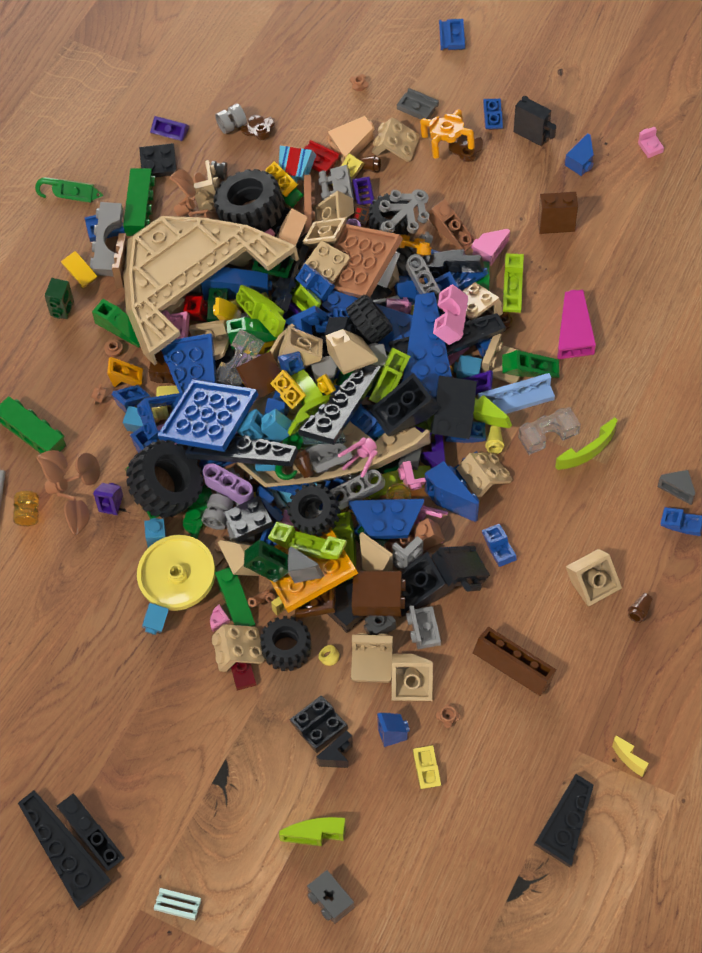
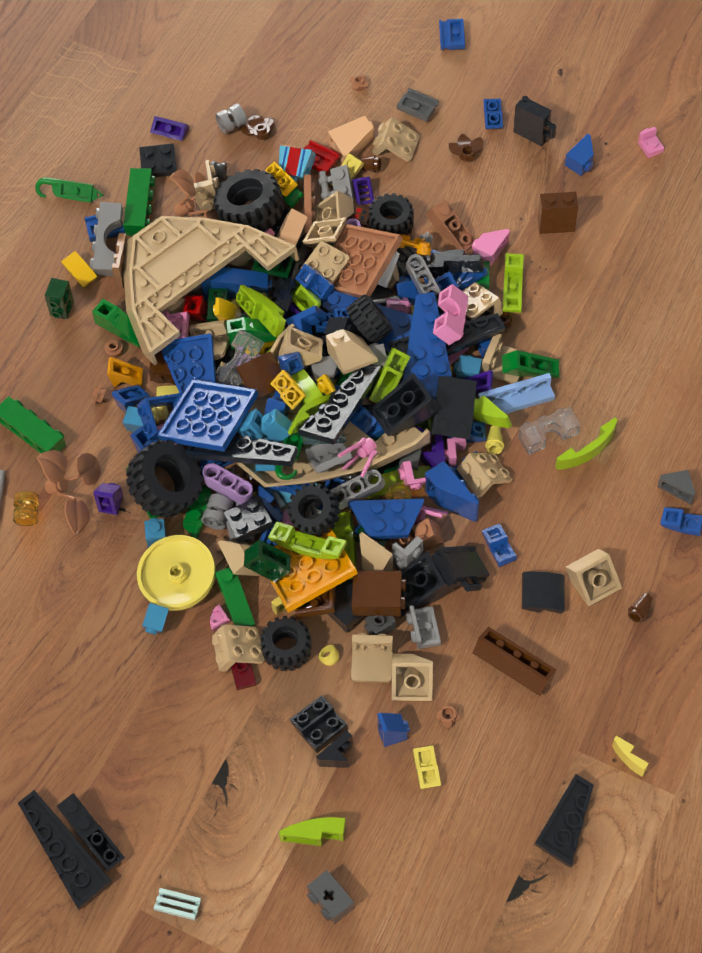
nougat arm [248,589,276,607] -> none
dark grey slope [288,546,324,583] -> none
reddish brown cone [294,448,314,478] -> none
light grey plant [379,189,429,234] -> none
light orange plate [420,109,475,159] -> none
dark pink slope [557,290,596,359] -> none
none -> bright pink bracket [444,437,466,468]
none -> black slope [521,571,565,614]

